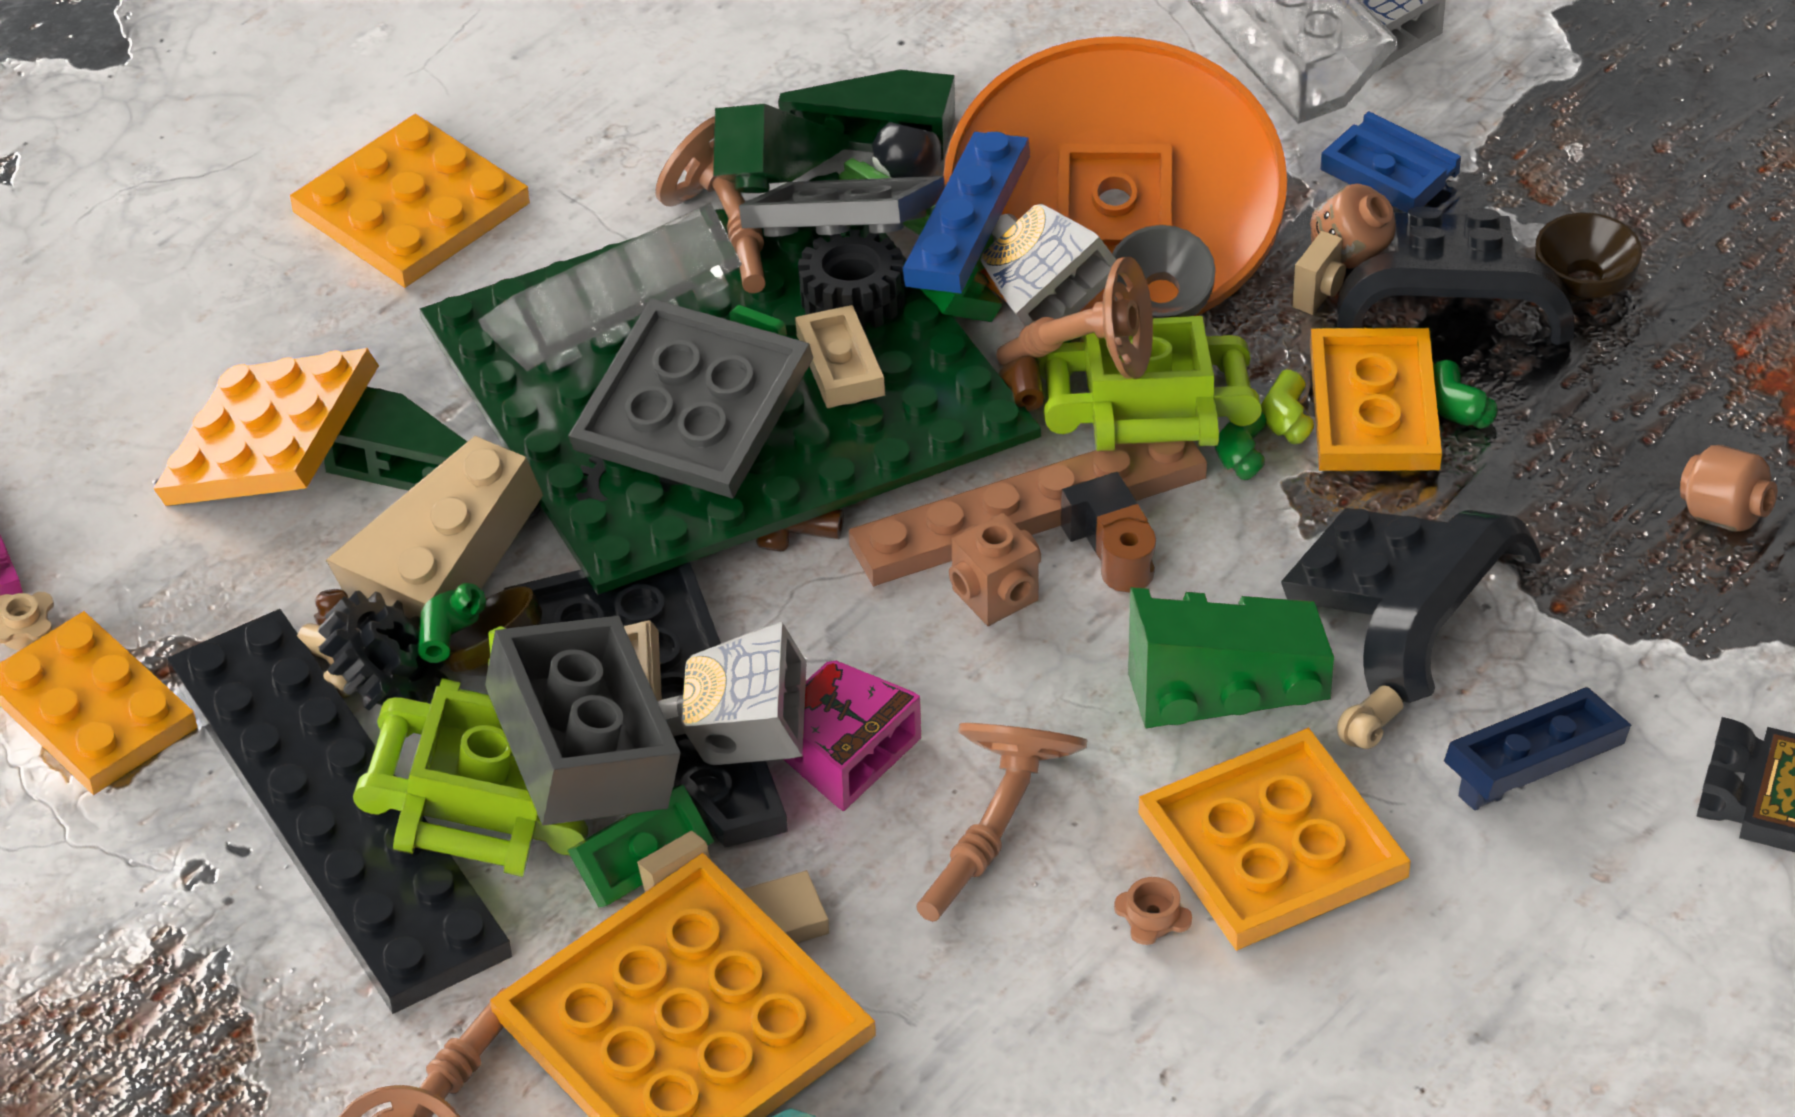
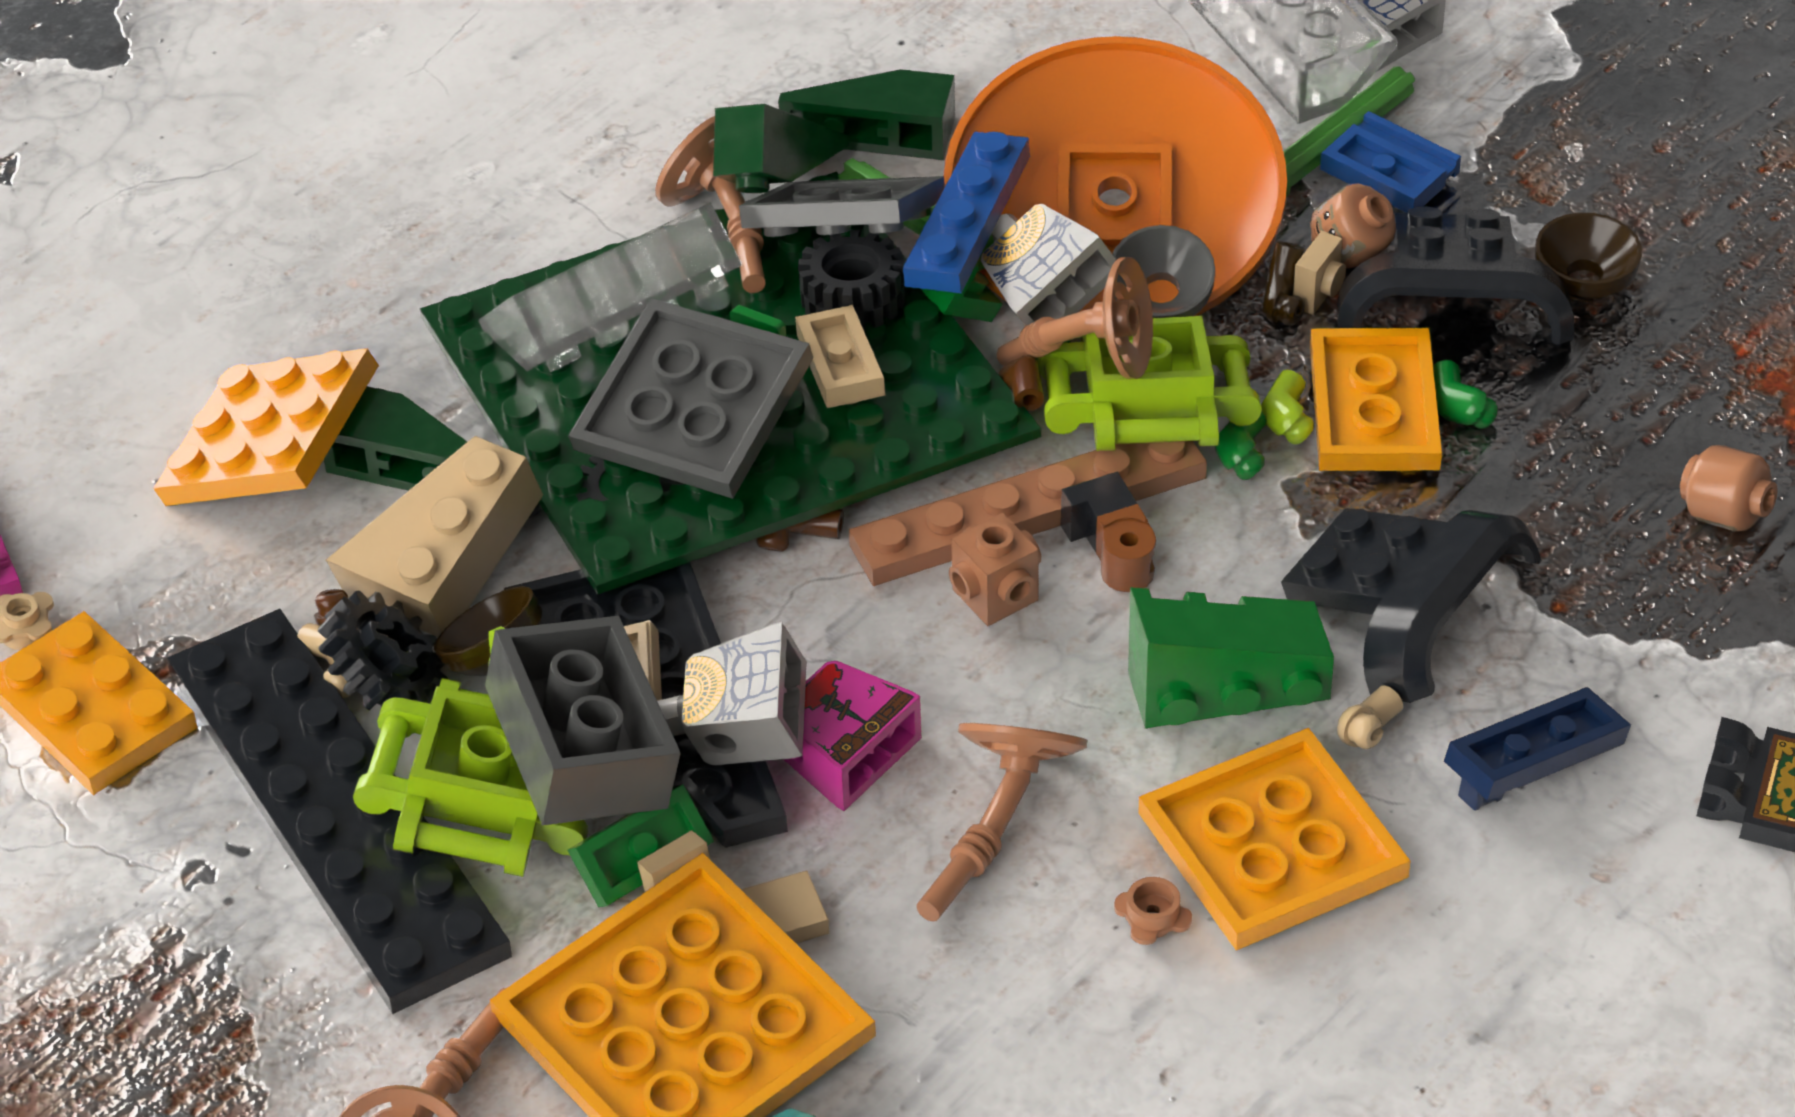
light orange plate [290,113,530,288] -> none
green arm [418,583,487,663] -> none
black piece [872,122,941,178] -> none
none -> dark brown arm [1263,241,1305,326]
none -> bright green axle [1283,66,1415,198]

